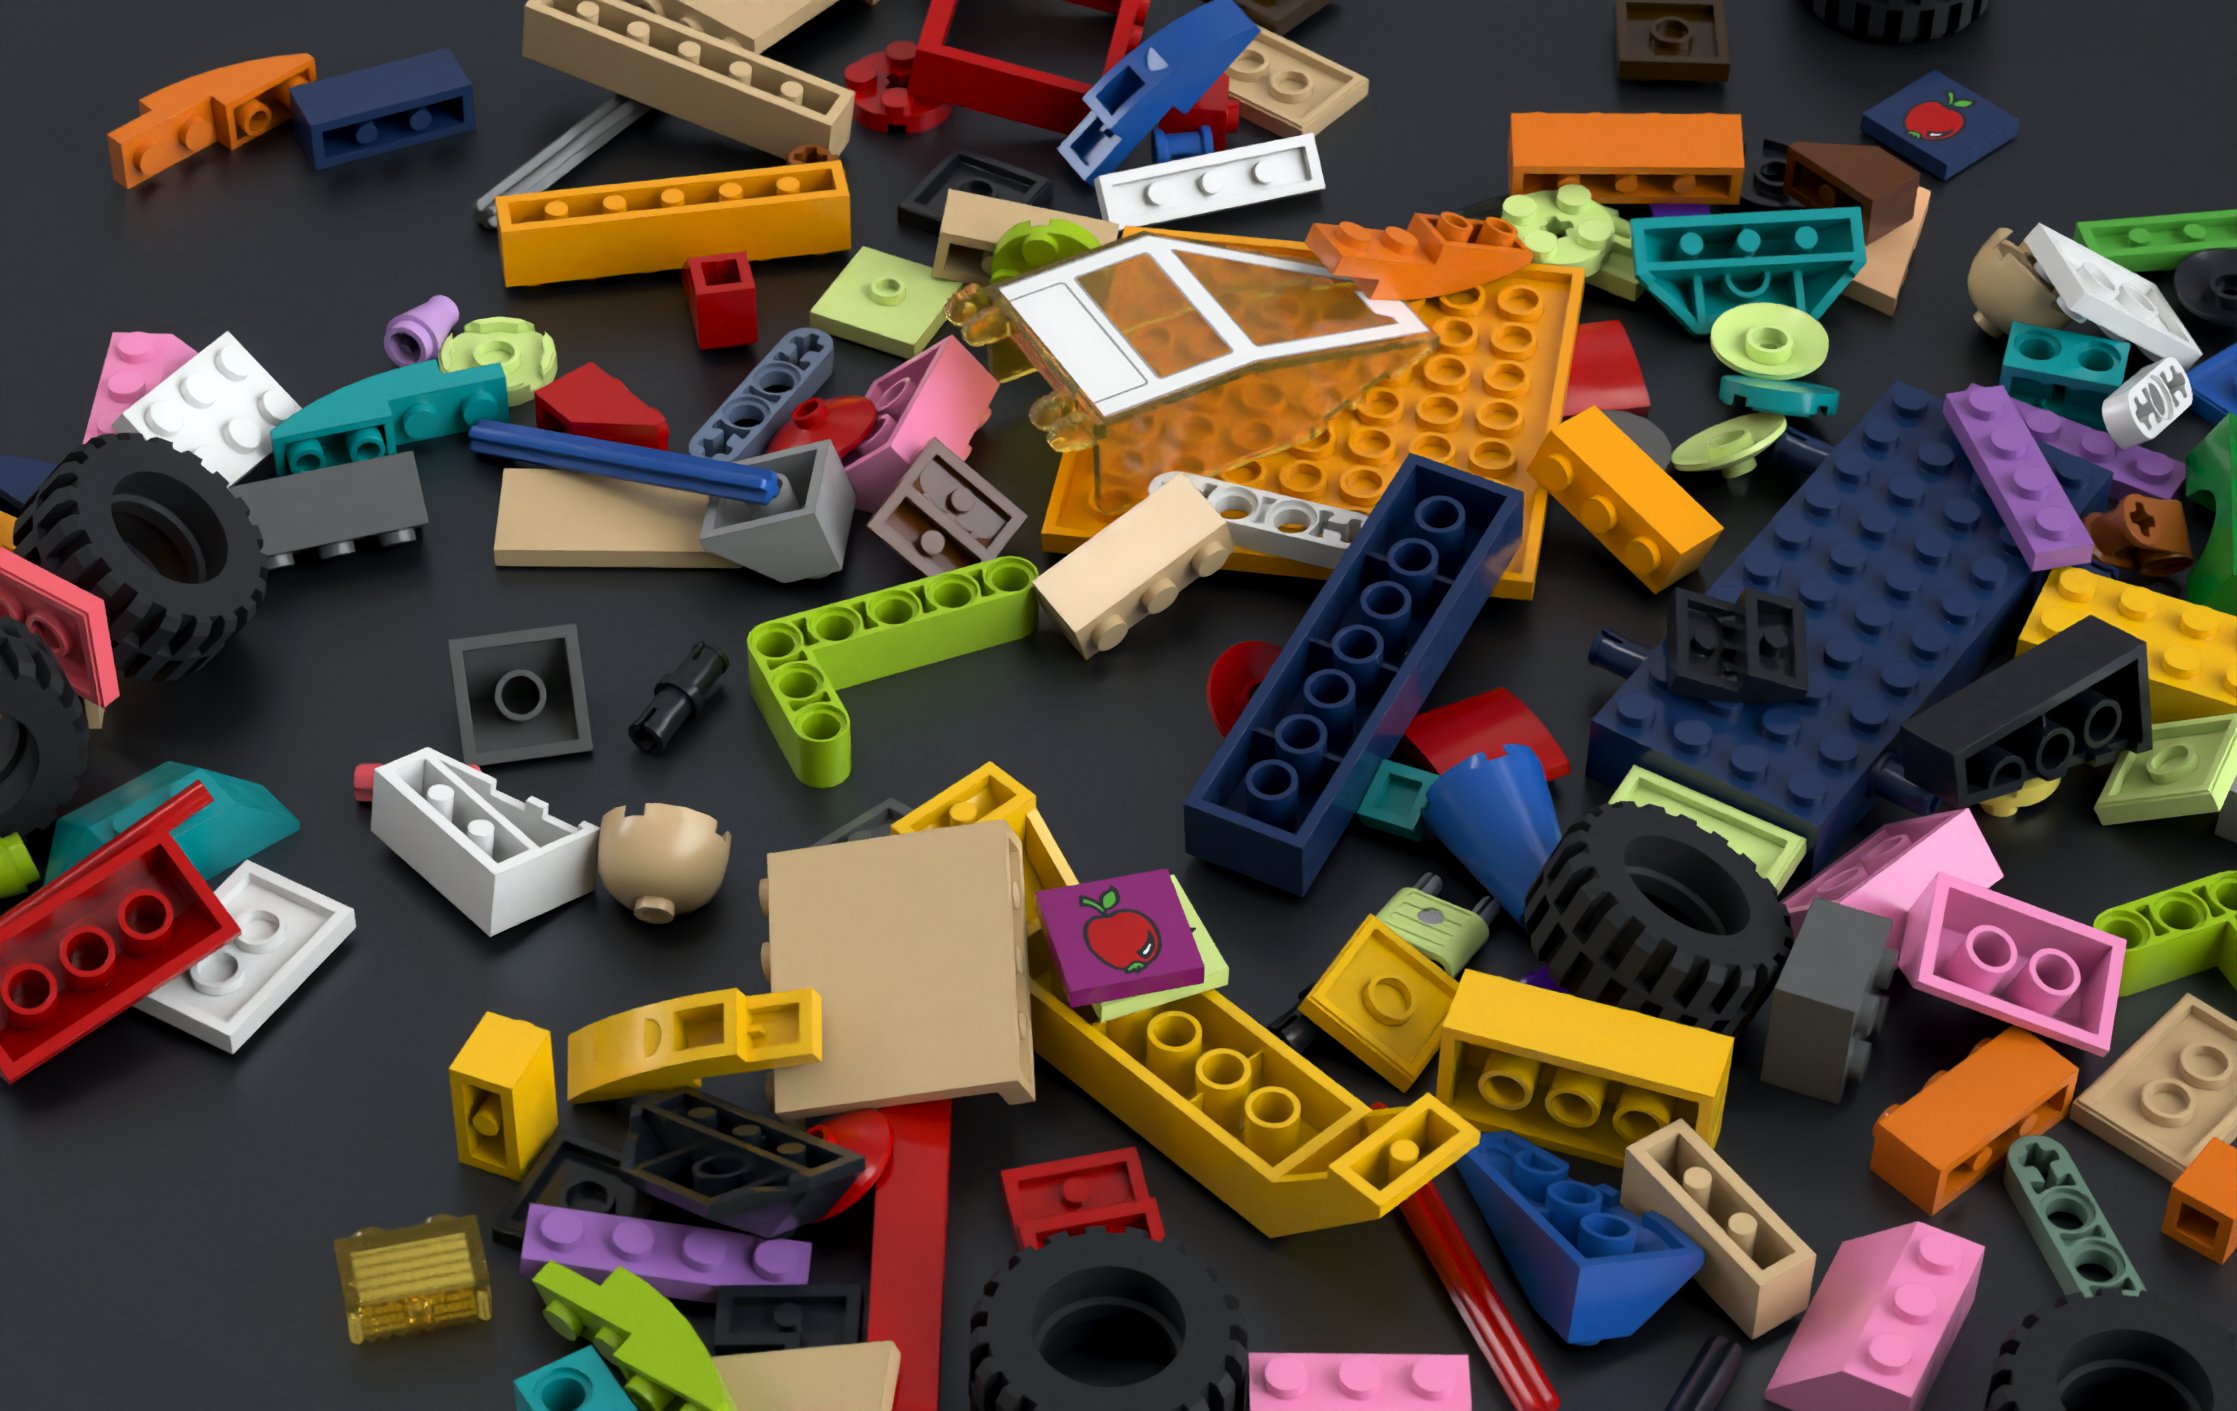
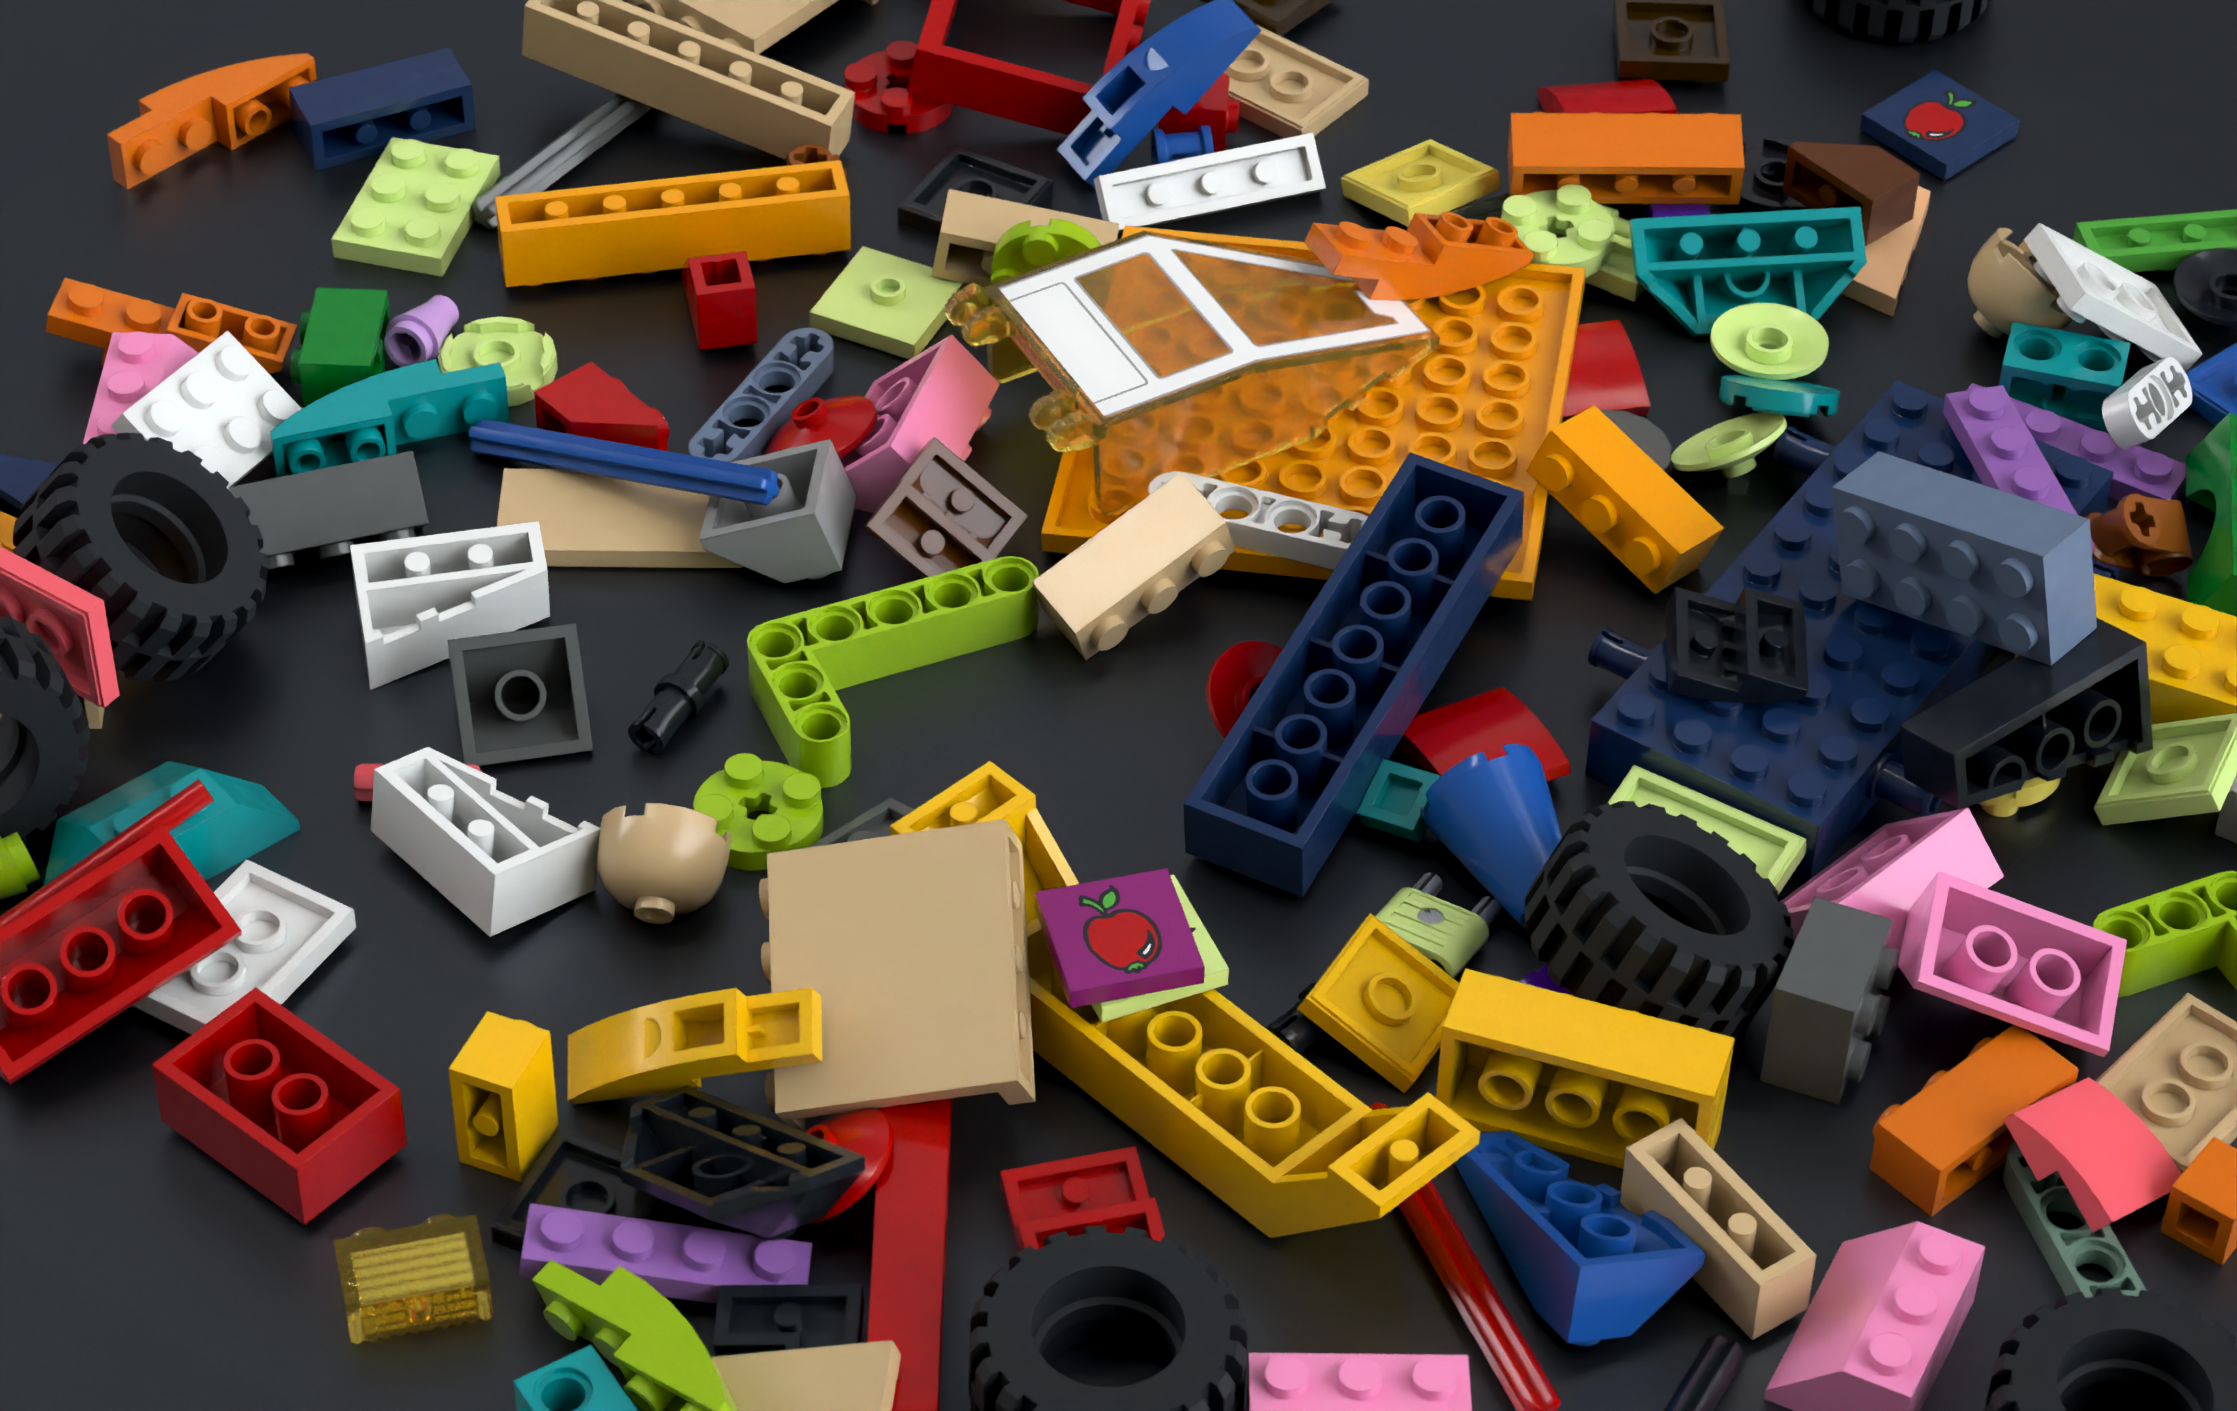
none -> orange slope [45,278,298,374]
none -> red brick [152,987,407,1225]
none -> green brick [290,287,391,407]
none -> yellowish green plate [331,137,501,277]
none -> white wedge [350,521,550,690]
none -> lime plate [693,753,824,871]
none -> light yellow plate [1341,139,1501,227]
none -> red slope [1537,79,1677,114]
none -> sand blue brick [1832,451,2097,666]
none -> coral slope [2003,1077,2182,1233]

